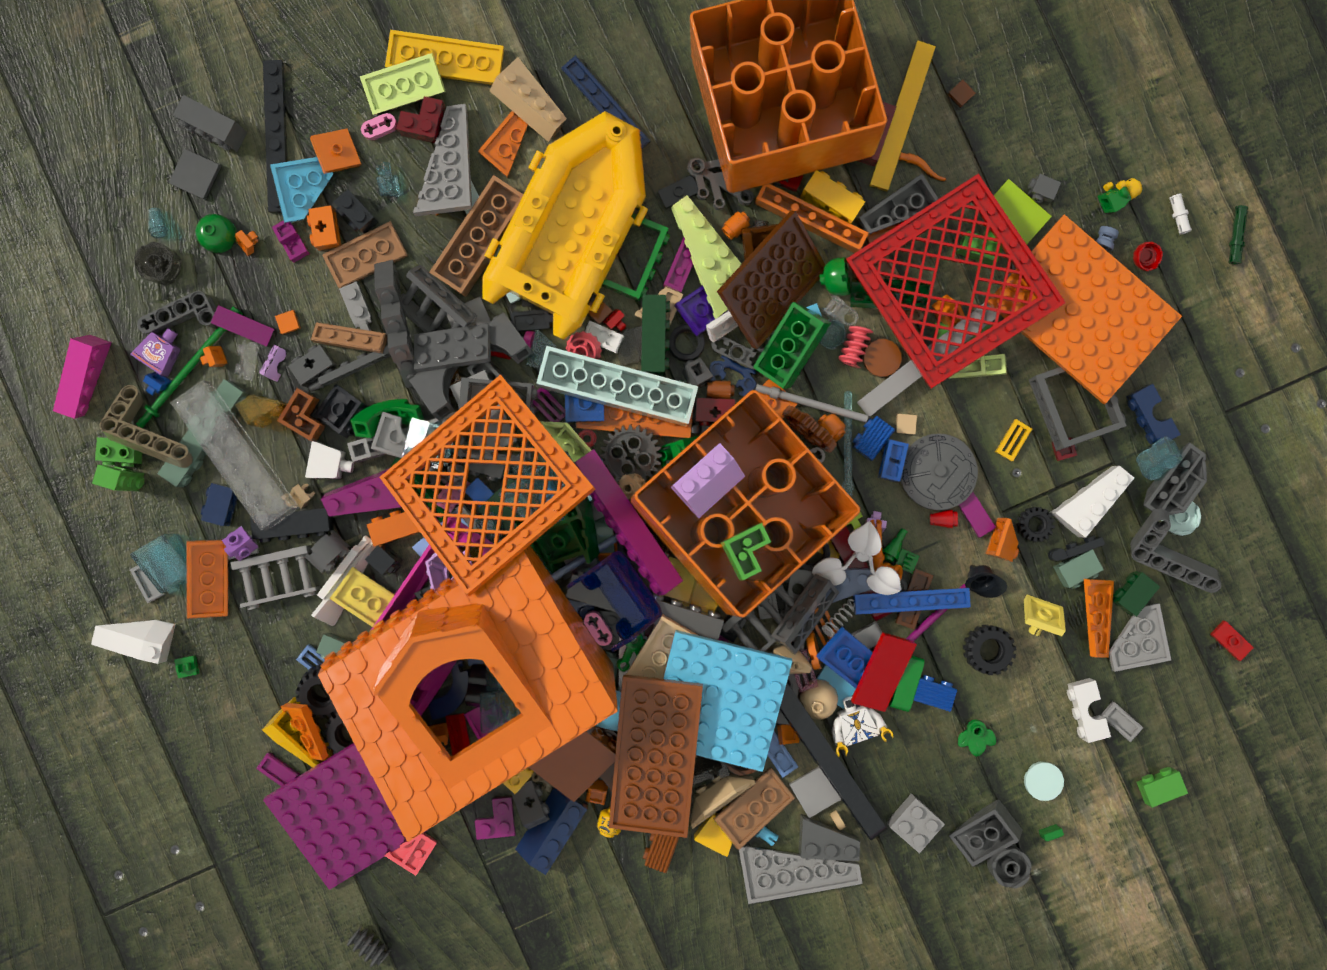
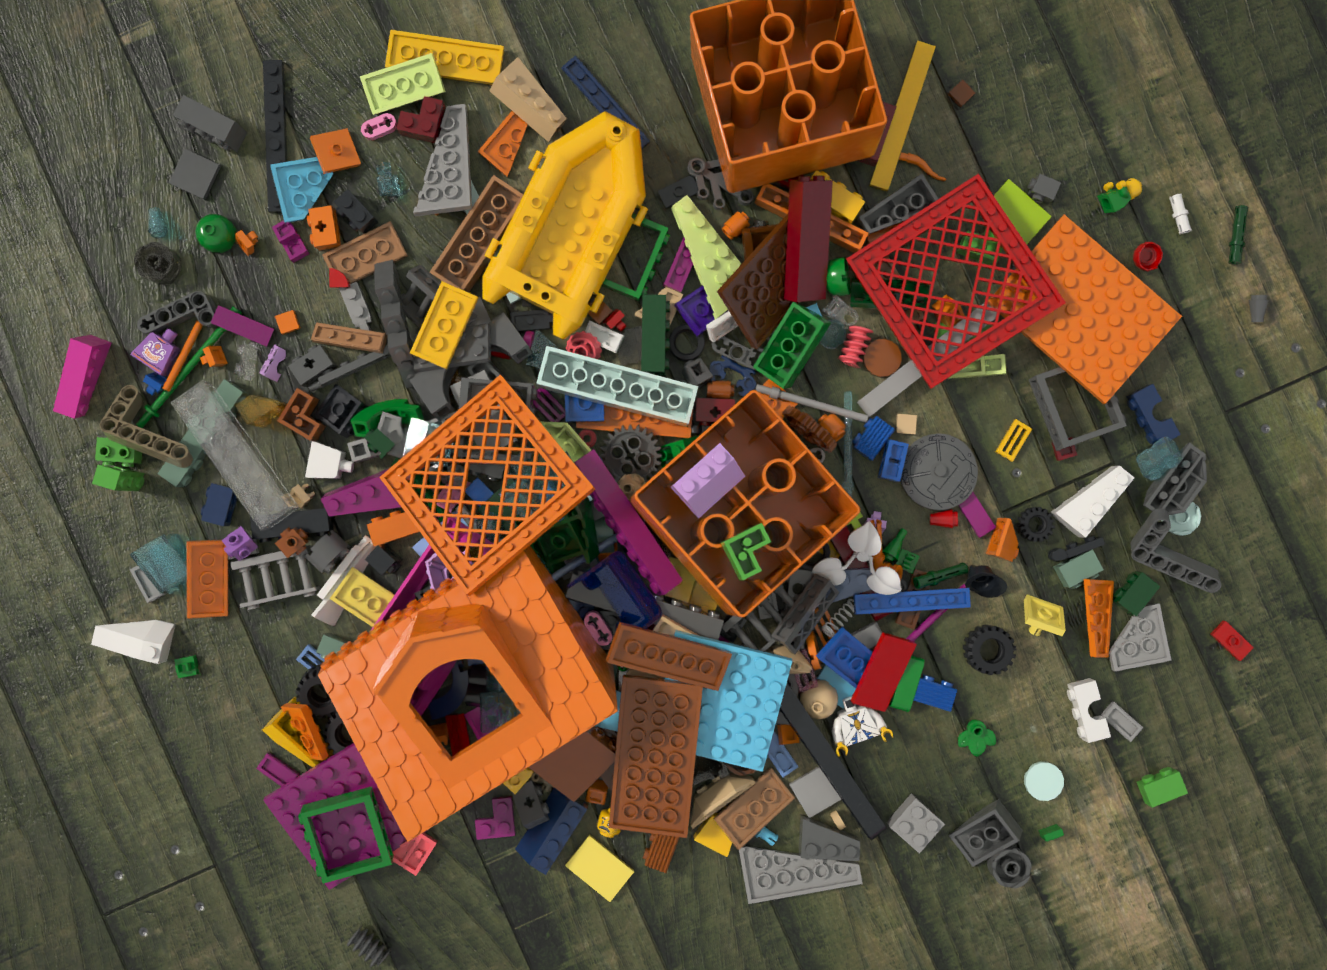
sand blue wheel [1095,226,1119,252] -> none
none -> orange bar [162,321,203,392]
none -> dark orange brick [275,527,309,558]
none -> green window [298,786,394,884]
none -> red tile [329,268,350,288]
none -> dark green brick [364,429,395,459]
none -> yellow tile [410,281,478,369]
none -> light yellow tile [565,834,634,902]
none -> dark orange plate [606,622,732,691]
none -> dark red brick [784,175,833,302]
none -> dark green pin [913,562,968,589]
none -> dark grey cone [1248,295,1269,322]

